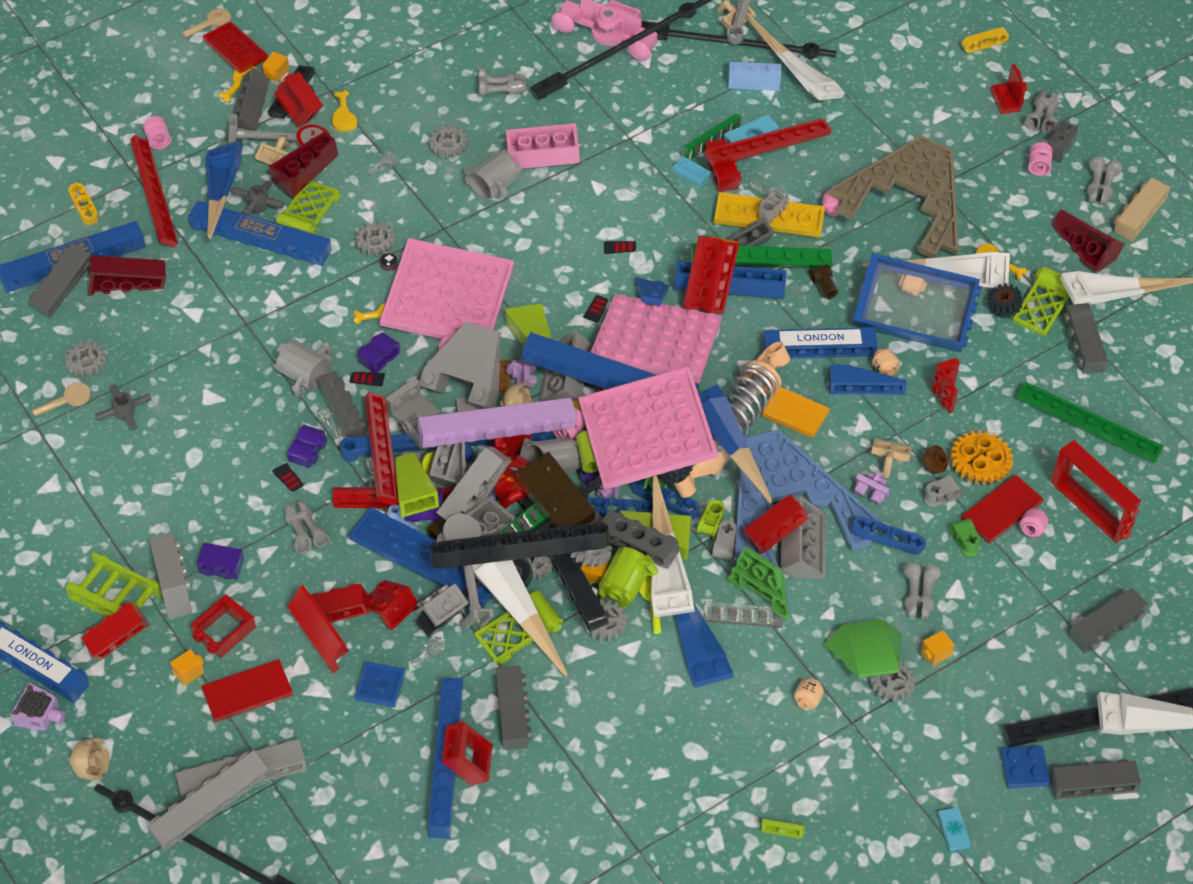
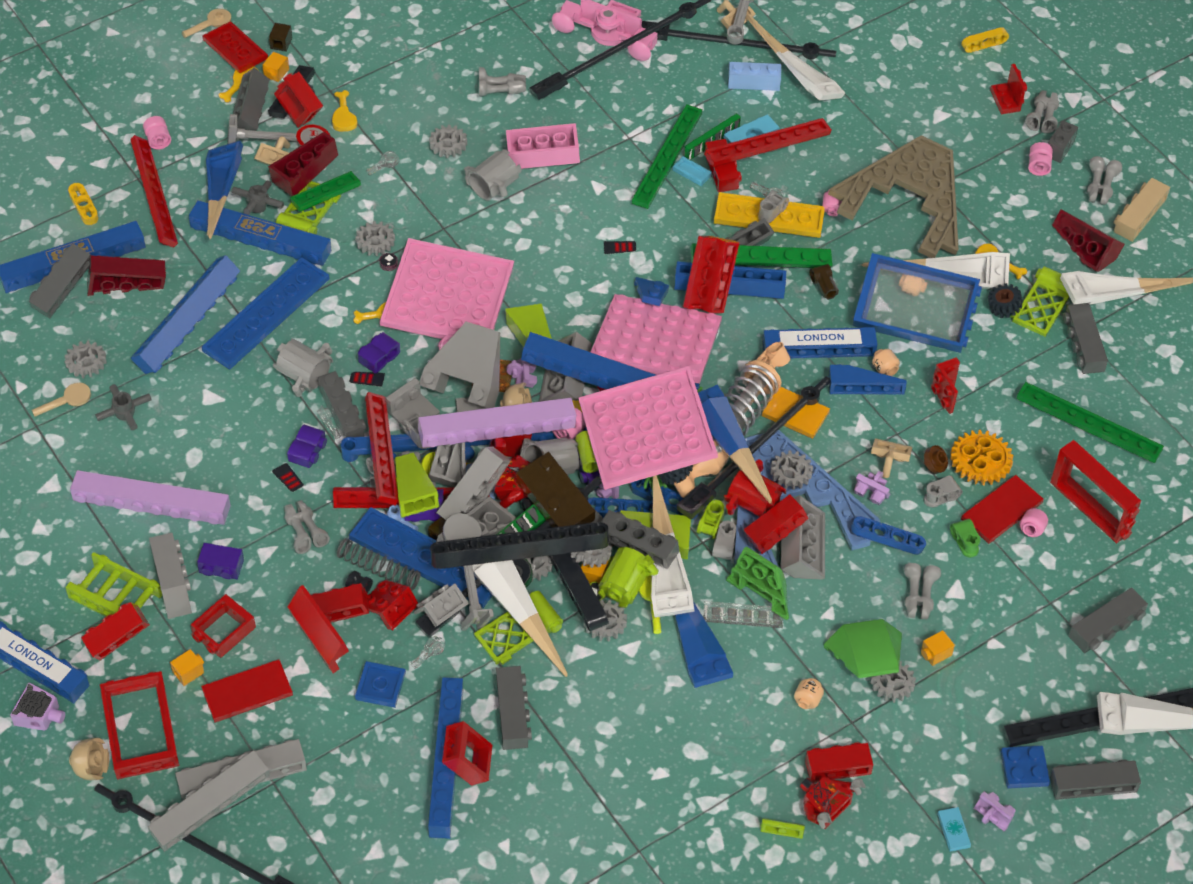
black sticker [583,295,608,323] -> none
none -> lavender brick [70,470,231,525]
none -> red door [100,671,180,780]
none -> brick [131,255,240,374]
none -> blue plate [202,257,330,370]
none -> dark brown brick [269,23,293,52]
none -> green tile [290,171,361,212]
none -> dark grey piece [337,538,420,591]
none -> black wheel [345,570,373,594]
none -> green plate [632,104,703,209]
none -> black bar [676,376,831,520]
none -> red container [724,459,787,517]
none -> light grey gear [770,450,813,490]
none -> red torso [800,777,866,829]
none -> red brick [805,742,874,782]
none -> lavender hips [974,792,1016,831]

